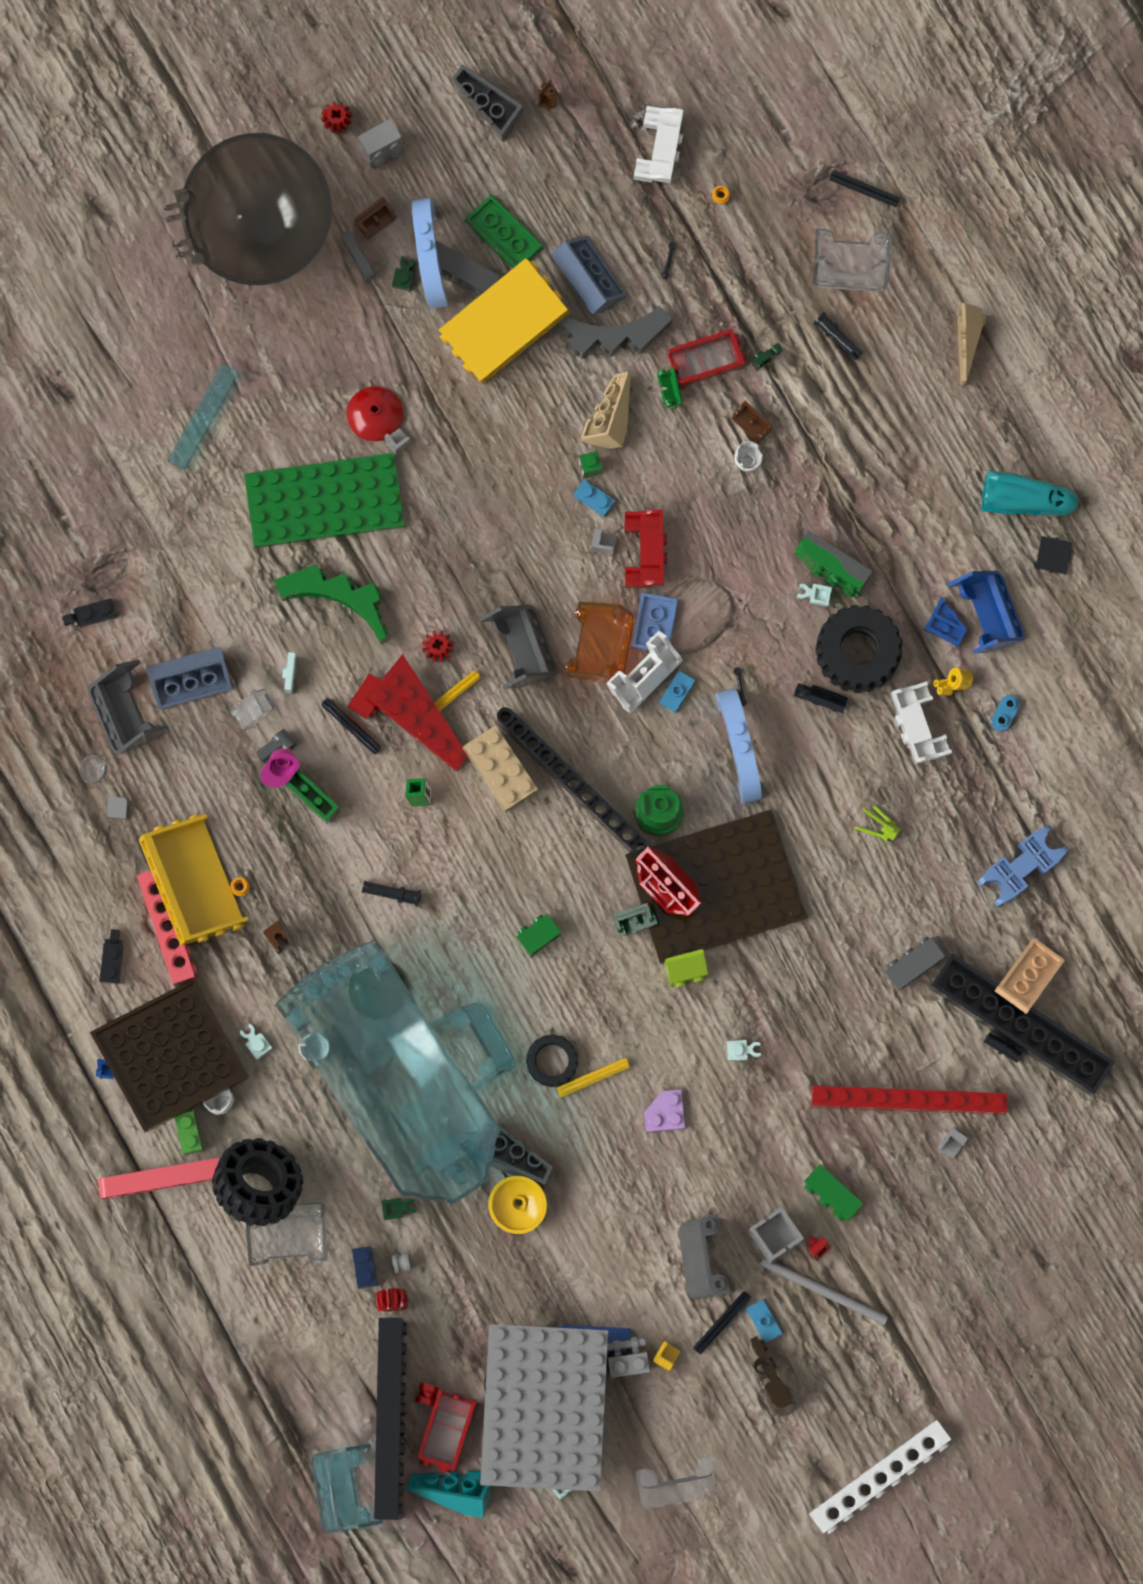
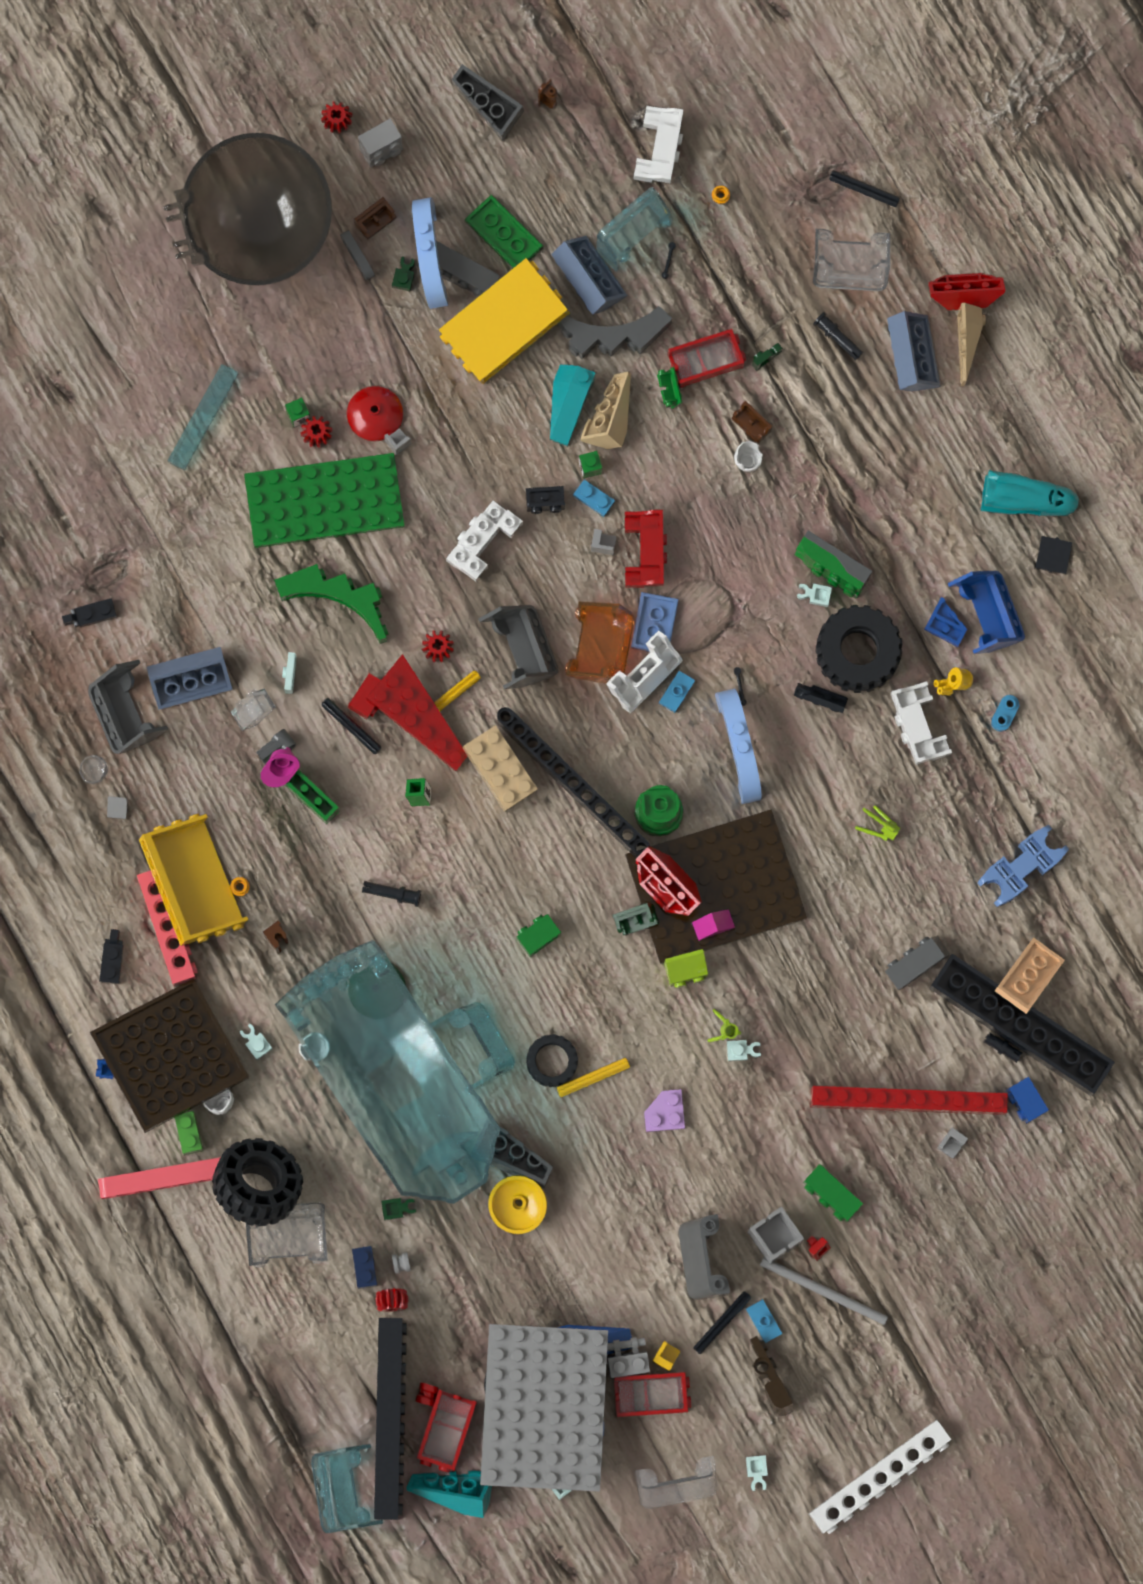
none -> green brick [285,397,311,427]
none -> red gear [300,416,333,448]
none -> white bracket [446,501,523,582]
none -> black bracket [526,486,565,514]
none -> teal wedge [550,364,595,446]
none -> clear light blue windscreen [596,187,673,272]
none -> clear door [614,1372,691,1417]
none -> dark pink slope [692,909,735,941]
none -> lime plant [707,1009,741,1042]
none -> light aqua plate [746,1455,768,1491]
none -> sand blue slope [887,311,941,392]
none -> red wedge [928,273,1006,310]
none -> blue brick [1006,1077,1049,1124]

